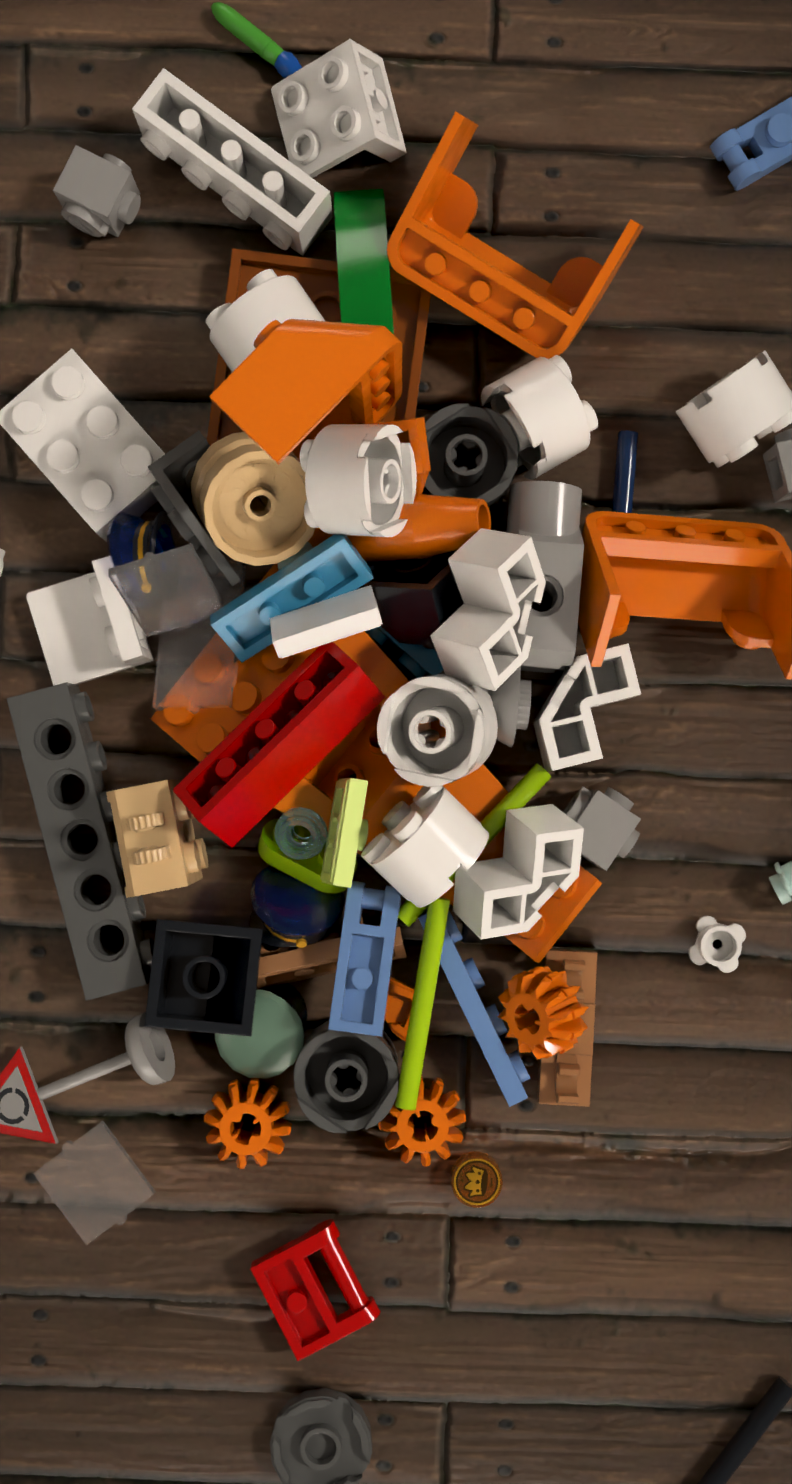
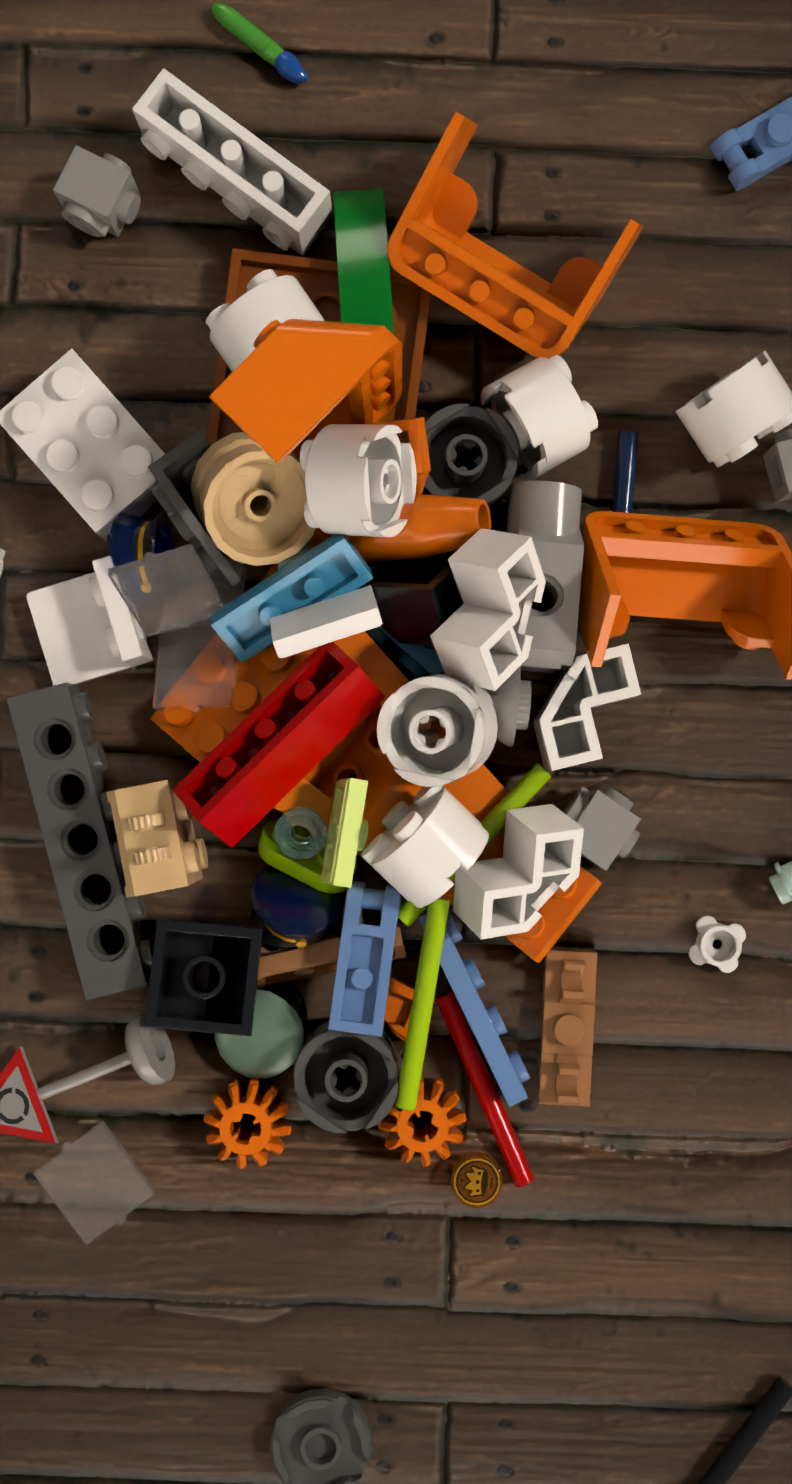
red plate [250,1219,381,1361] -> none
white bracket [271,39,407,178] -> none
orange gear [497,966,589,1060] -> none
none -> red bar [435,990,534,1187]

